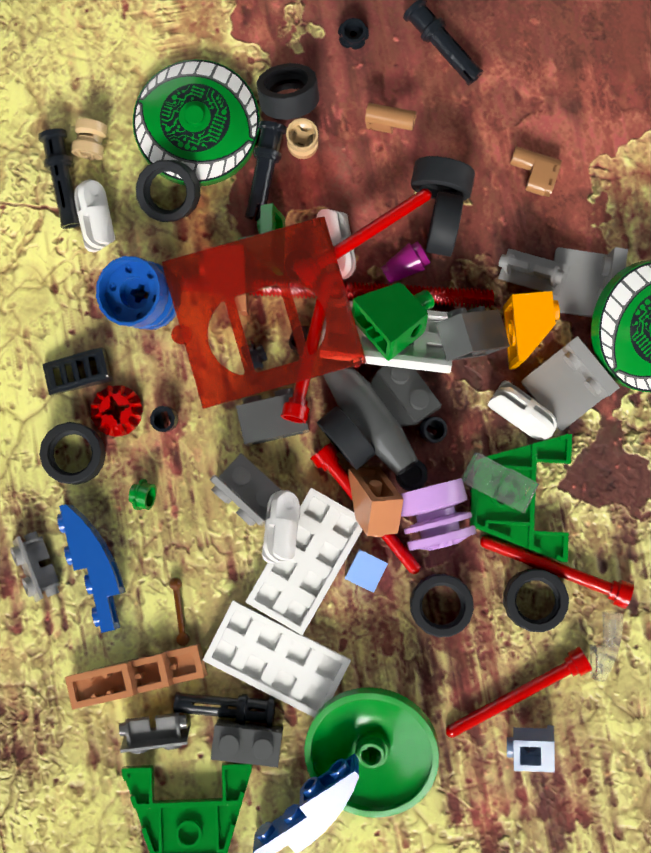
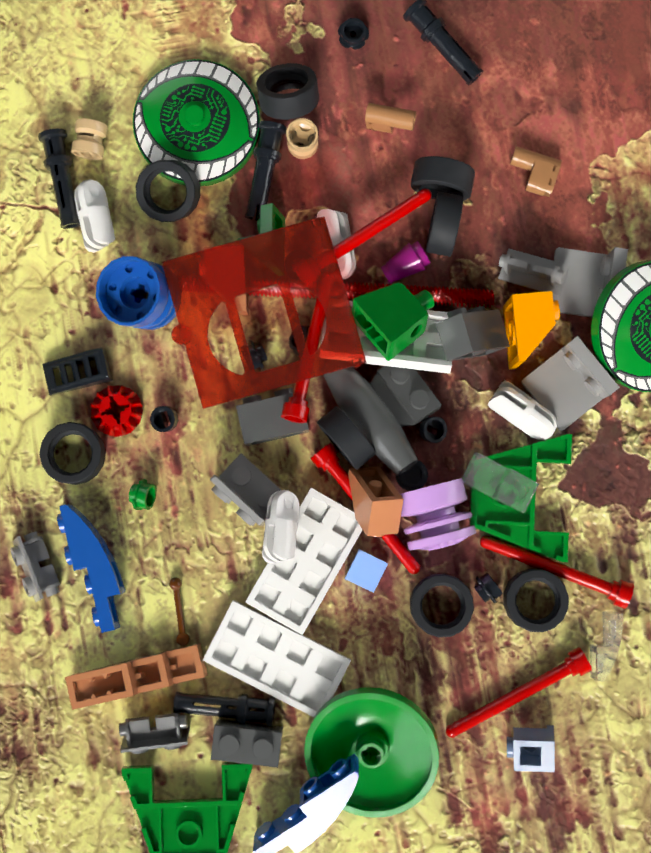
none -> black plate [474,573,503,603]

